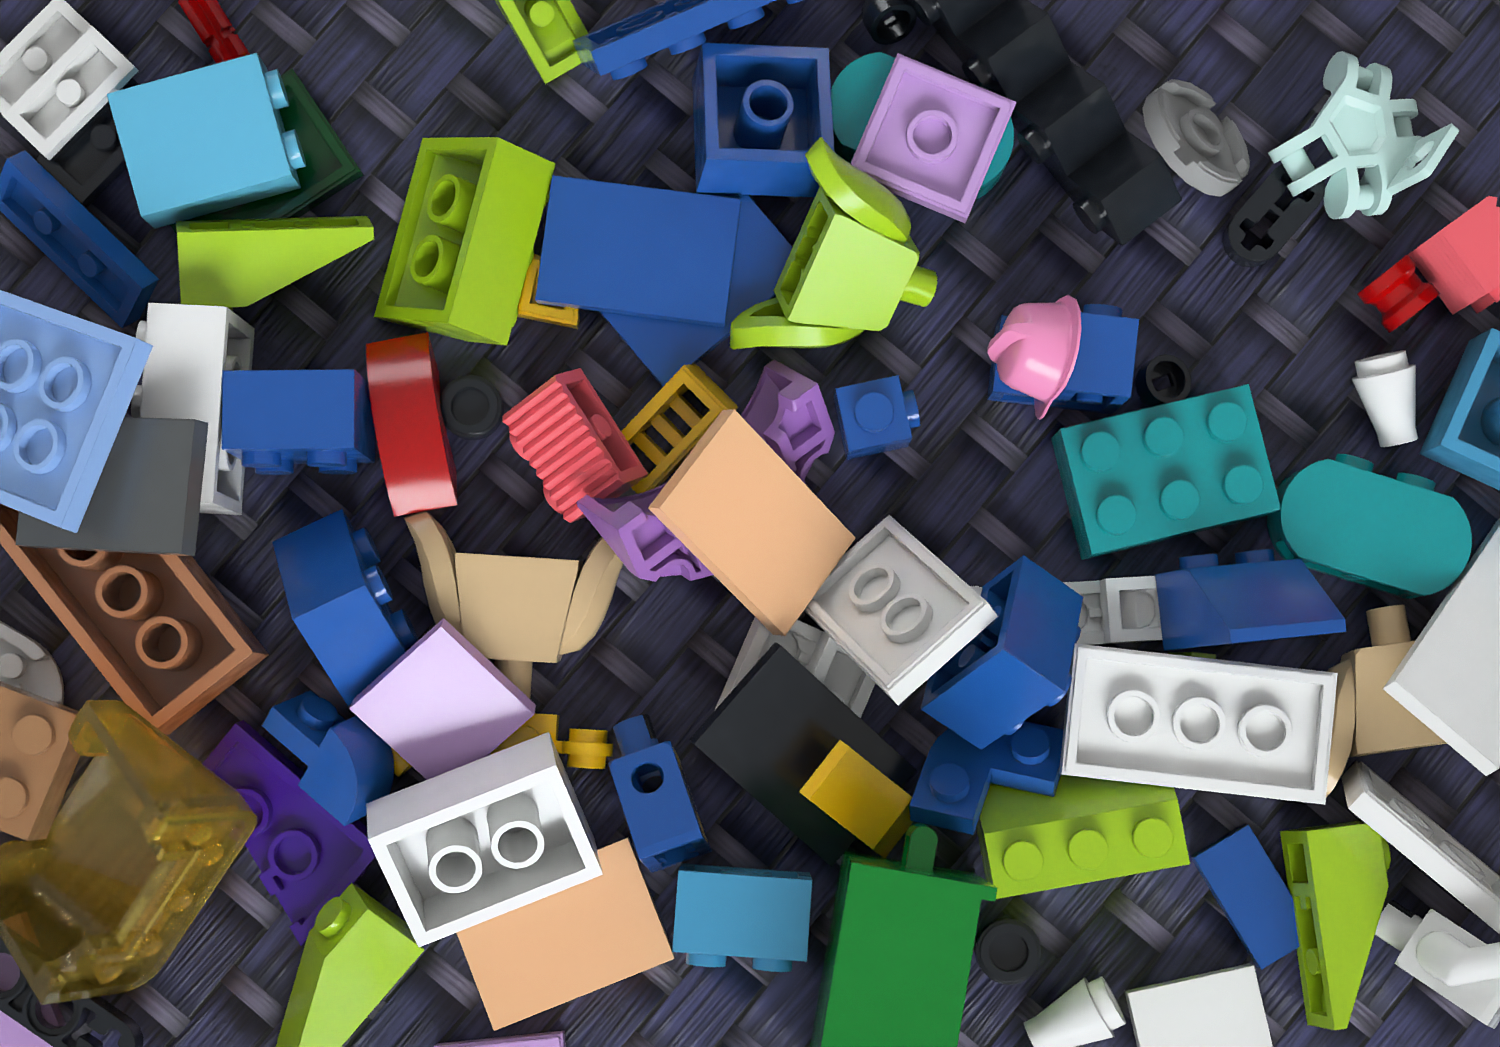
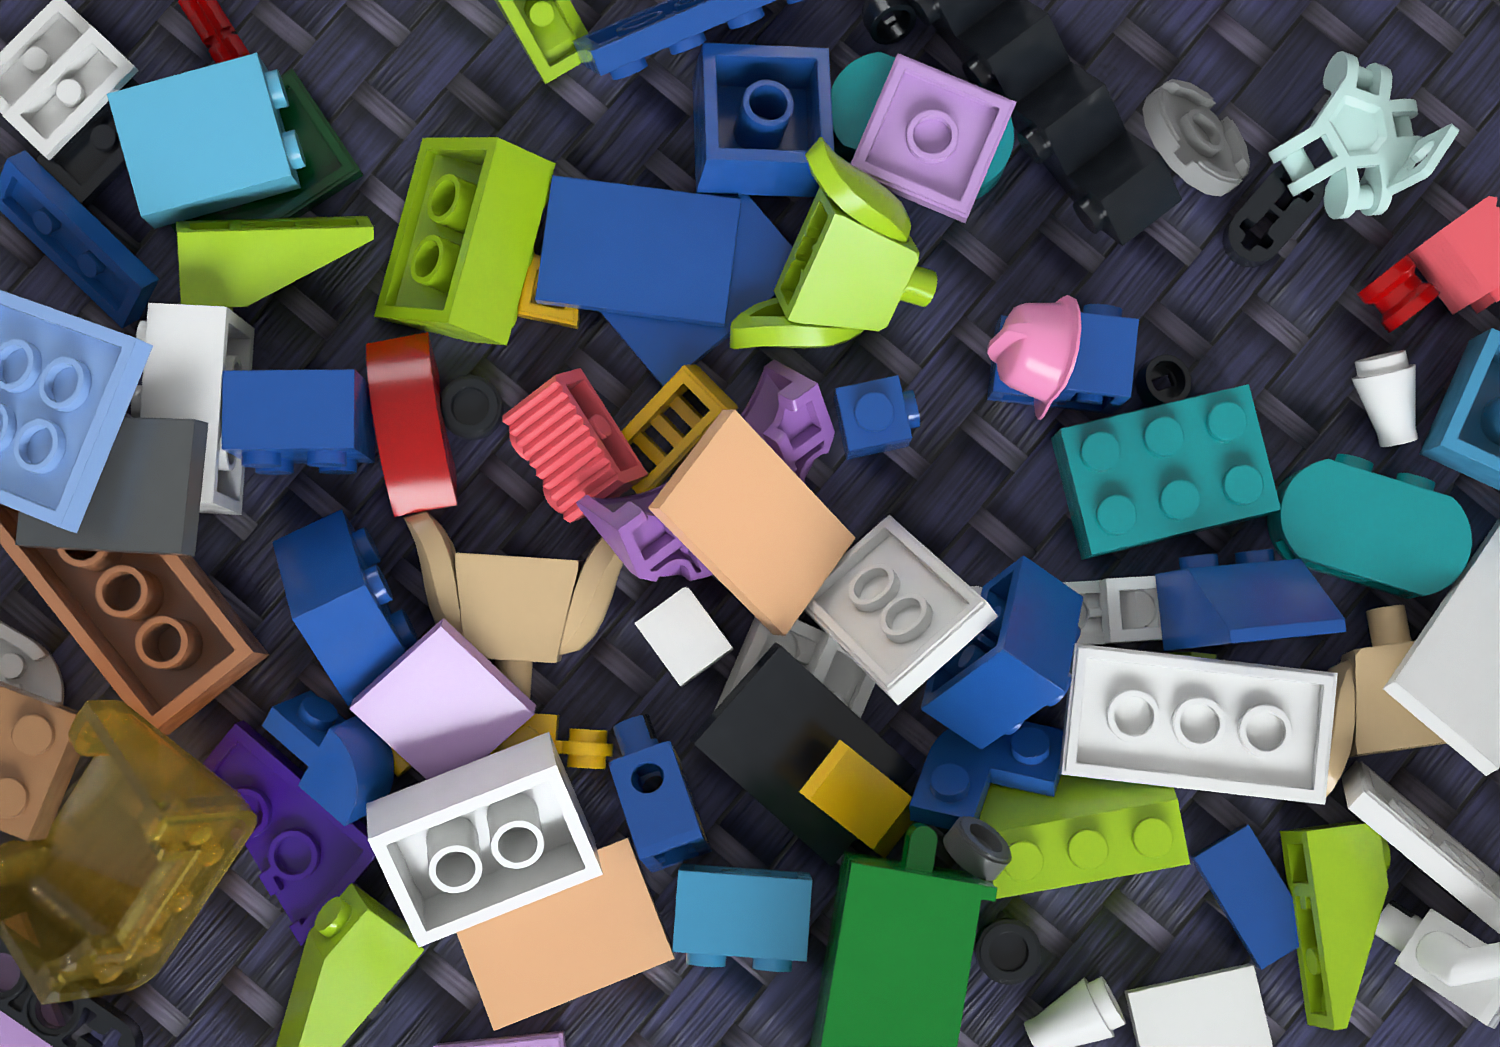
none -> white panel [635,587,733,687]
none -> dark grey tile [943,816,1012,881]

